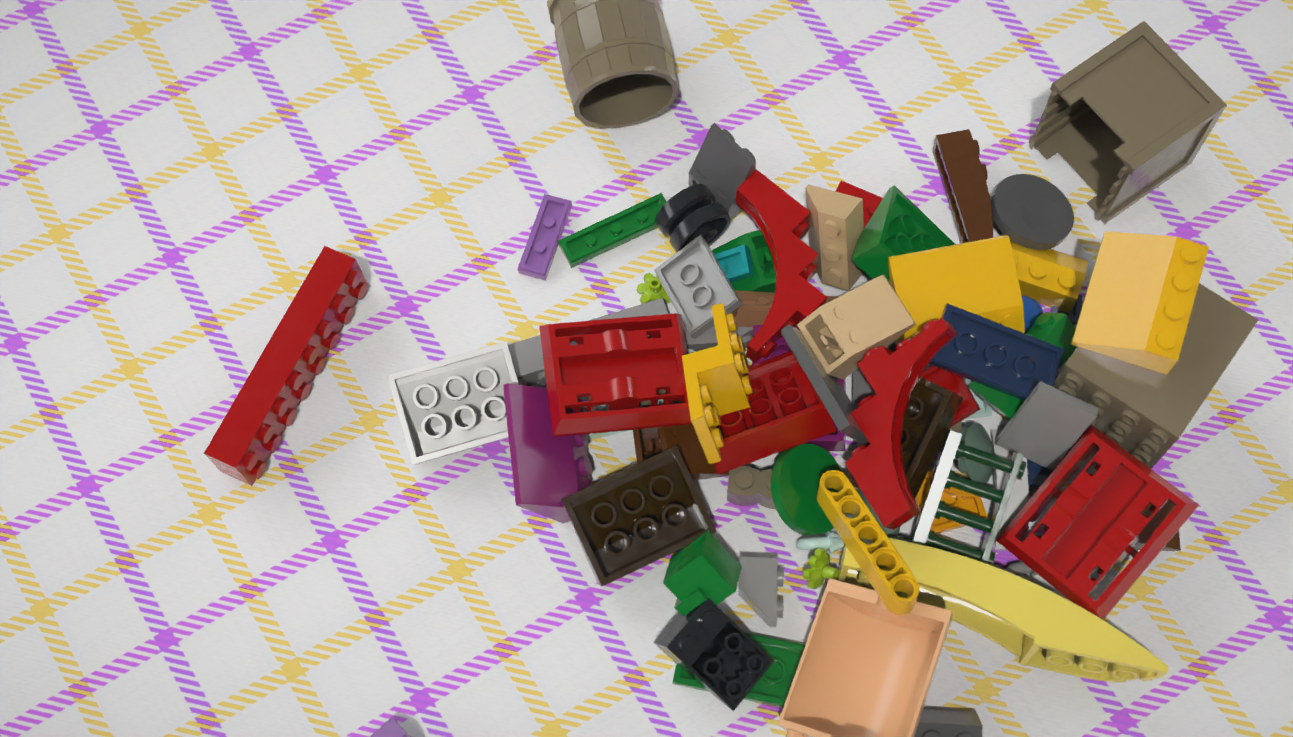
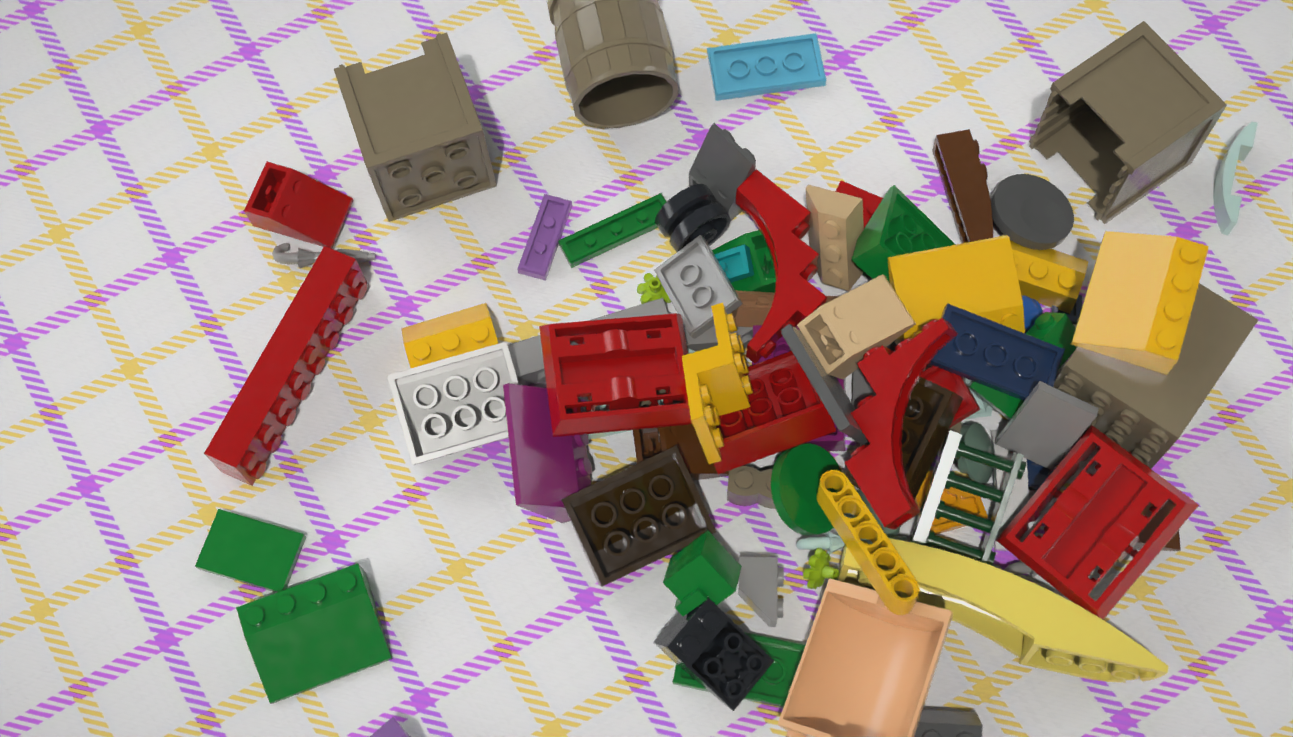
none -> green tile [195,509,306,593]
none -> green slope [236,563,393,704]
none -> red slope [244,161,353,249]
none -> light grey piece [272,243,376,269]
none -> dark tan container [334,33,497,222]
none -> yellow slope [401,303,499,368]
none -> medium azure tile [707,33,826,101]
none -> light aqua slope [1213,121,1258,236]

